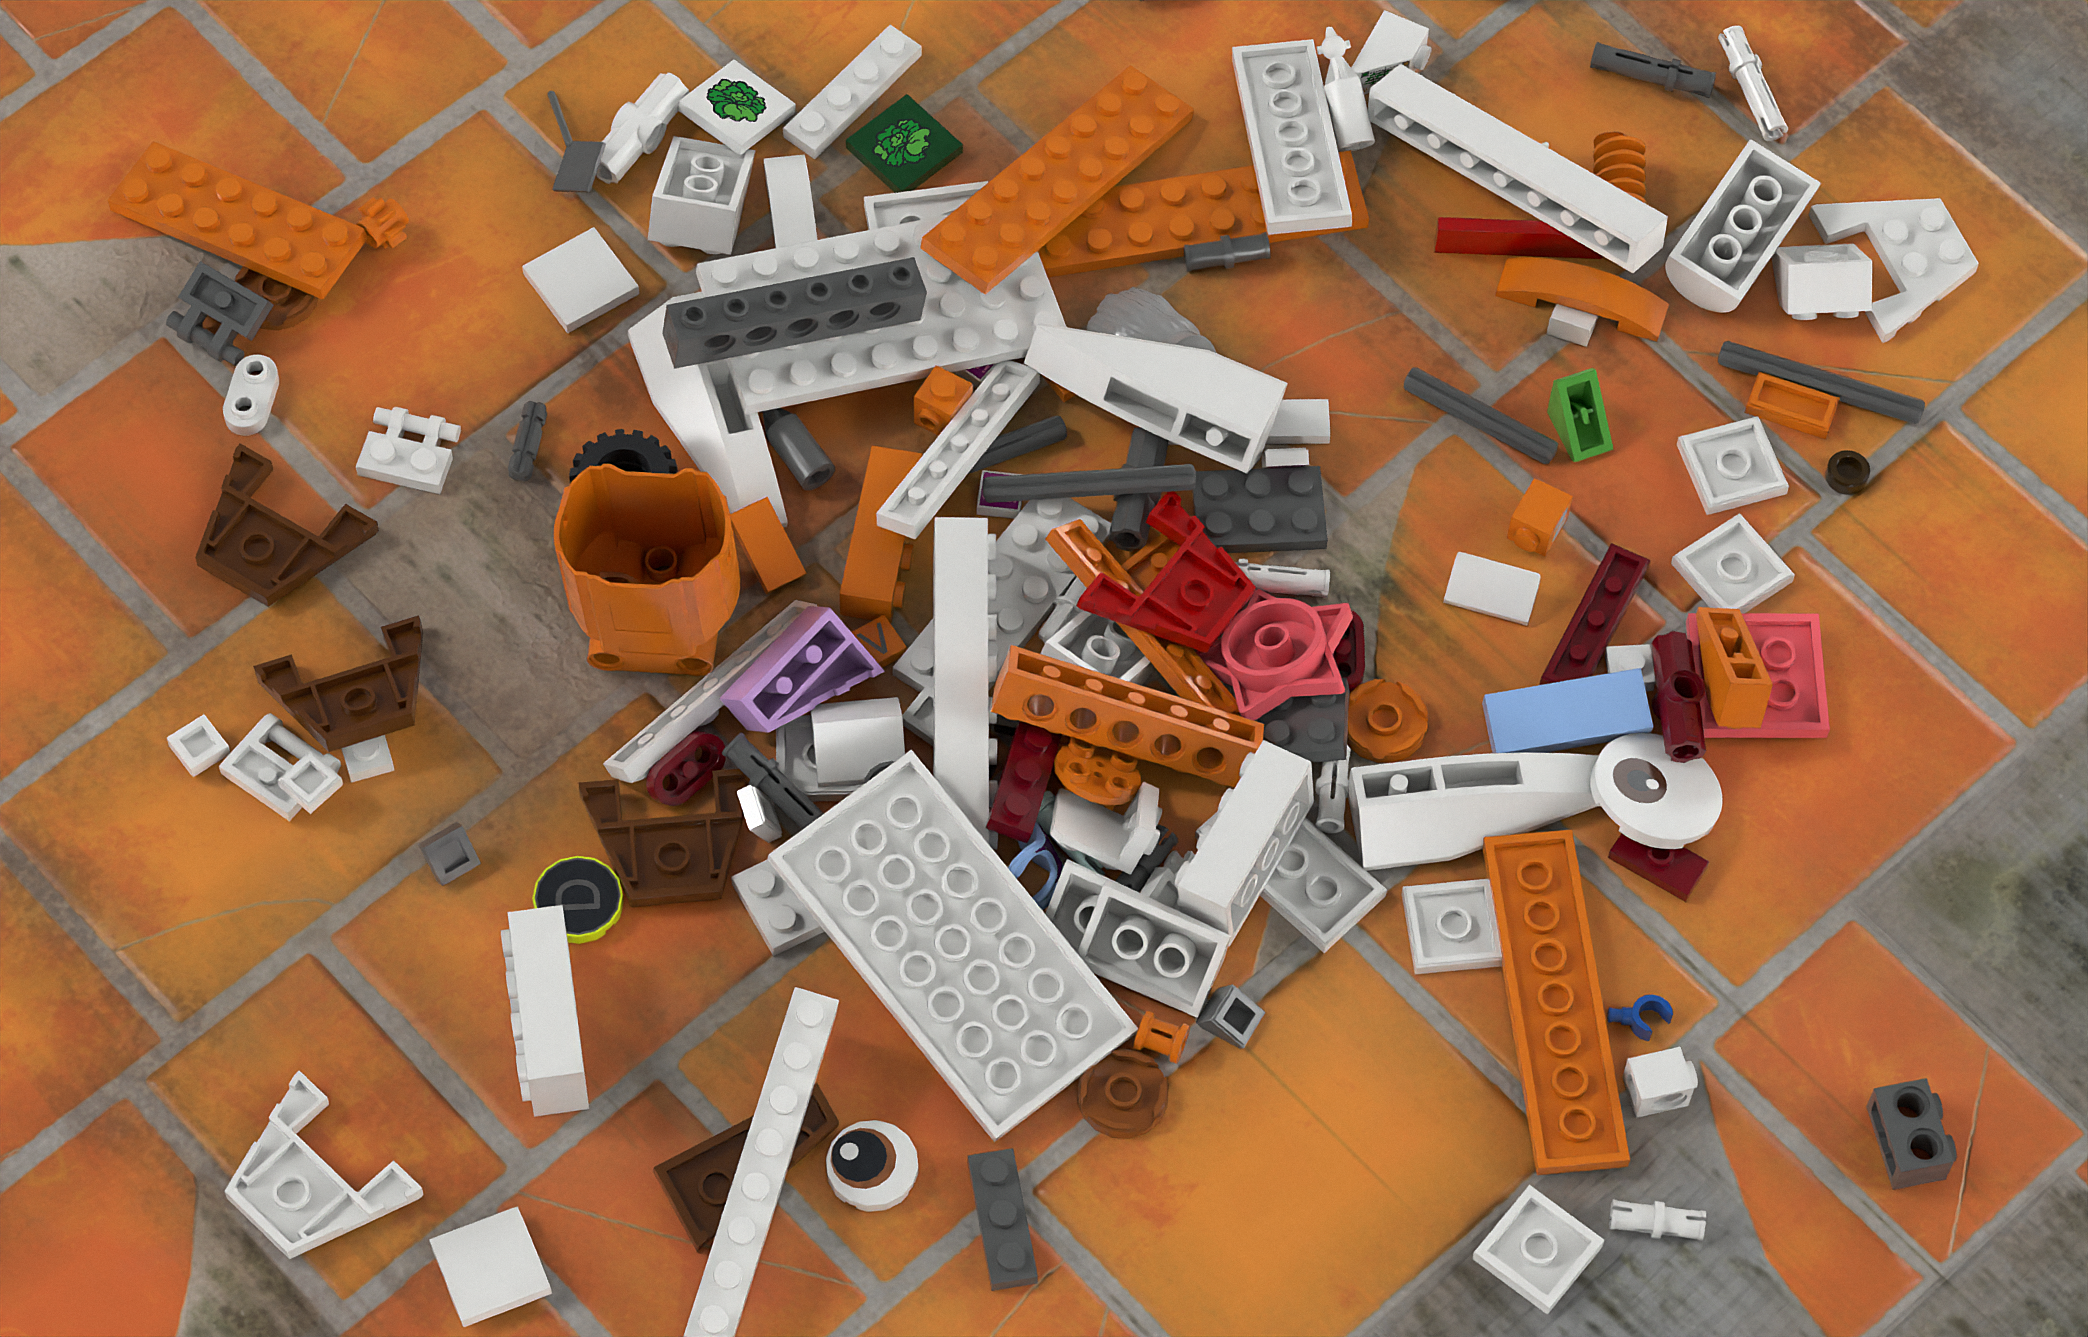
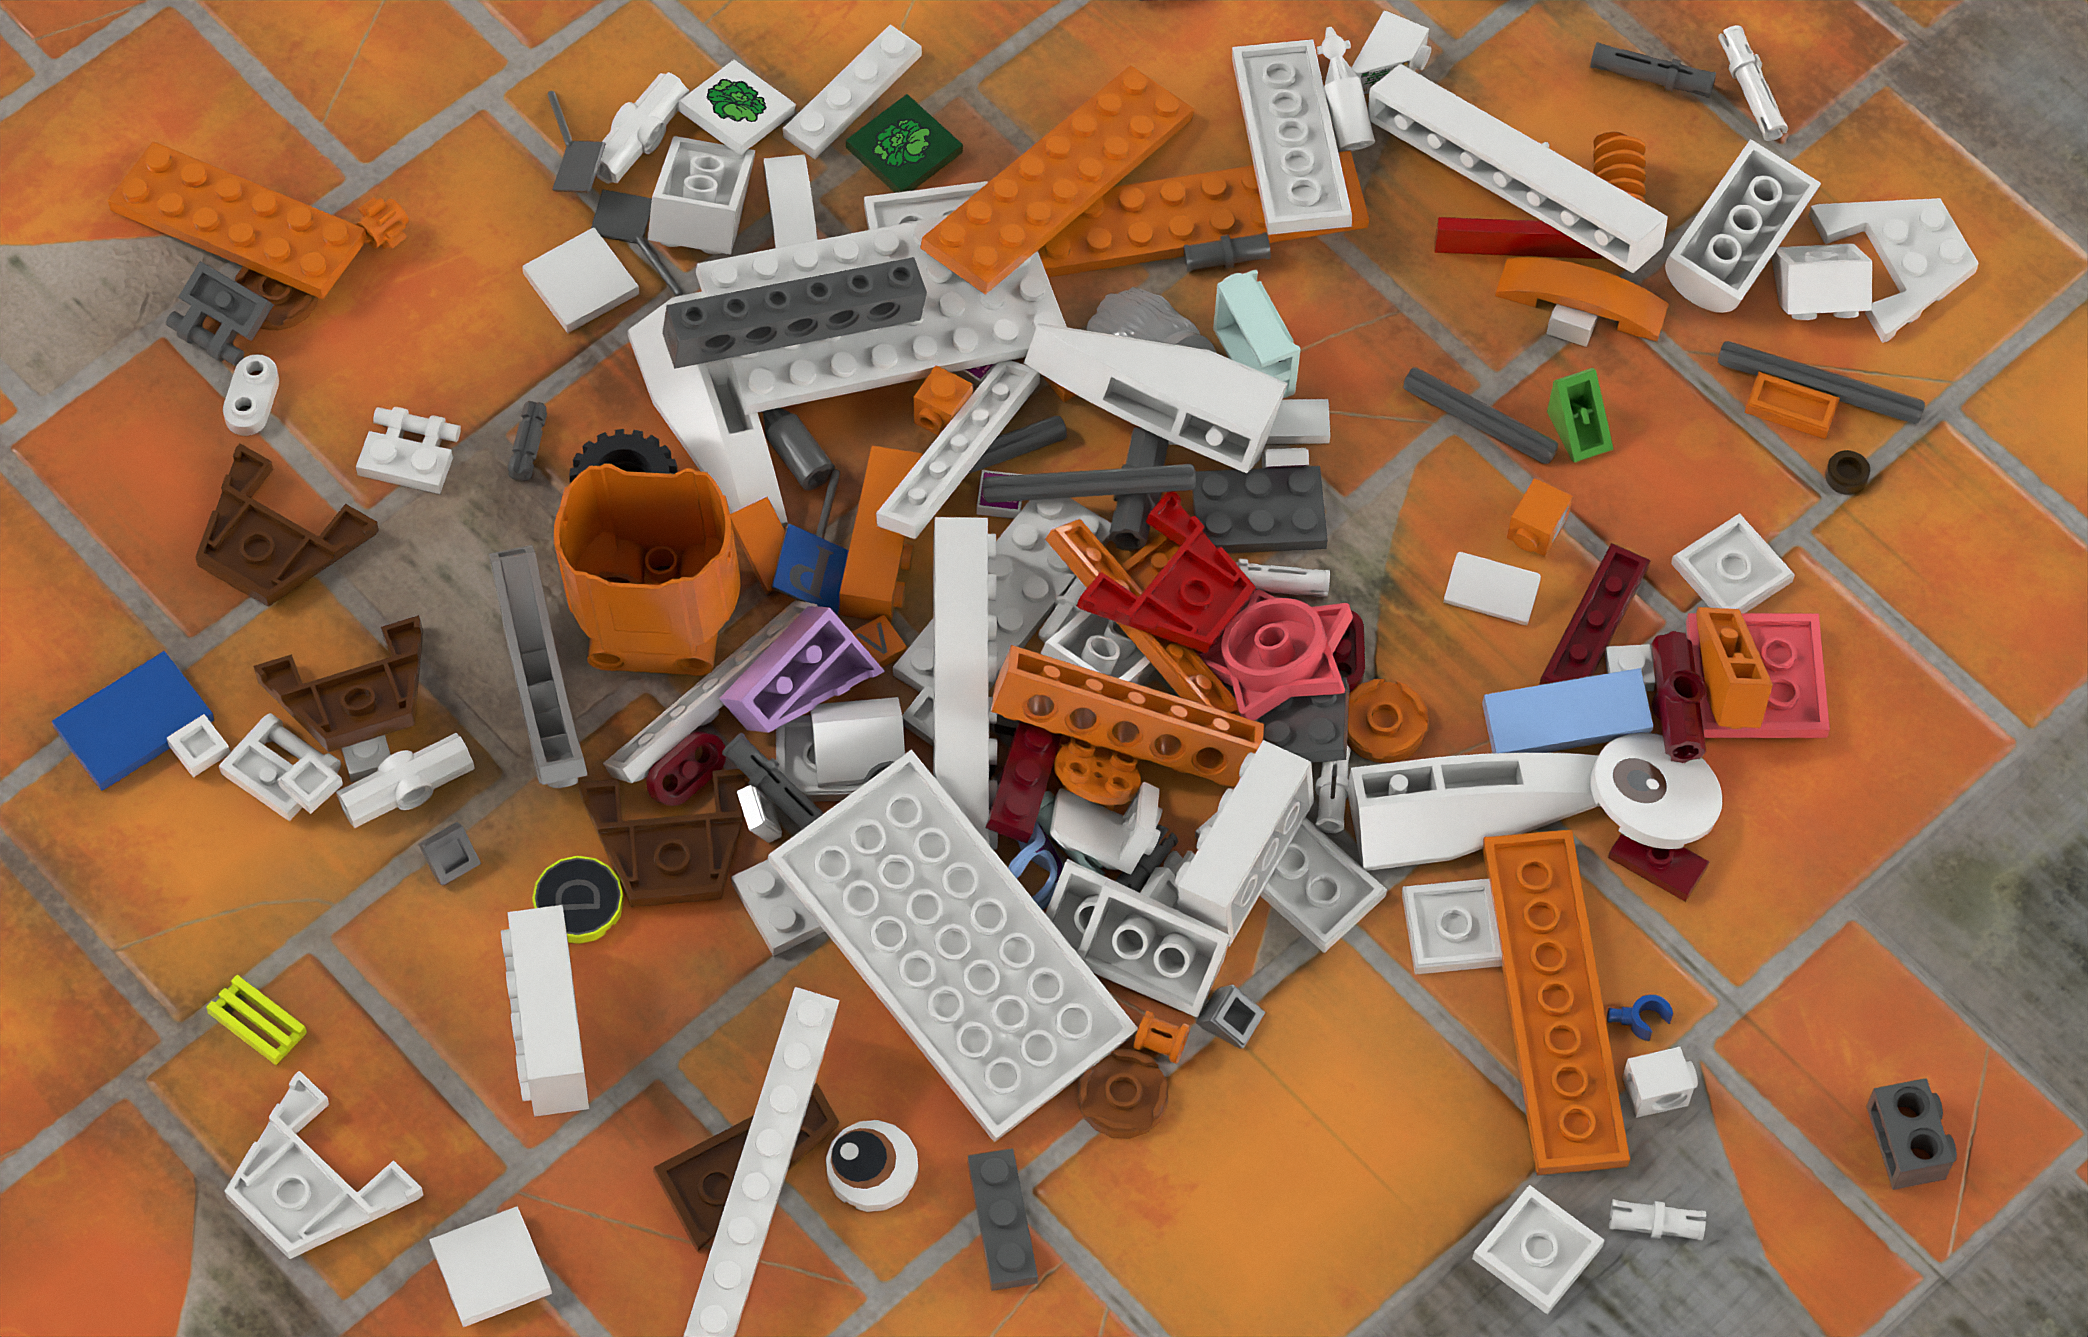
white tile [1677,416,1789,515] -> none
none -> blue tile [52,651,214,791]
none -> neon yellow tile [206,975,307,1065]
none -> white piece [336,733,475,828]
none -> light grey arch [489,545,587,788]
none -> dark grey piece [591,189,683,297]
none -> blue piece [771,469,849,615]
none -> light aqua window [1213,269,1301,399]

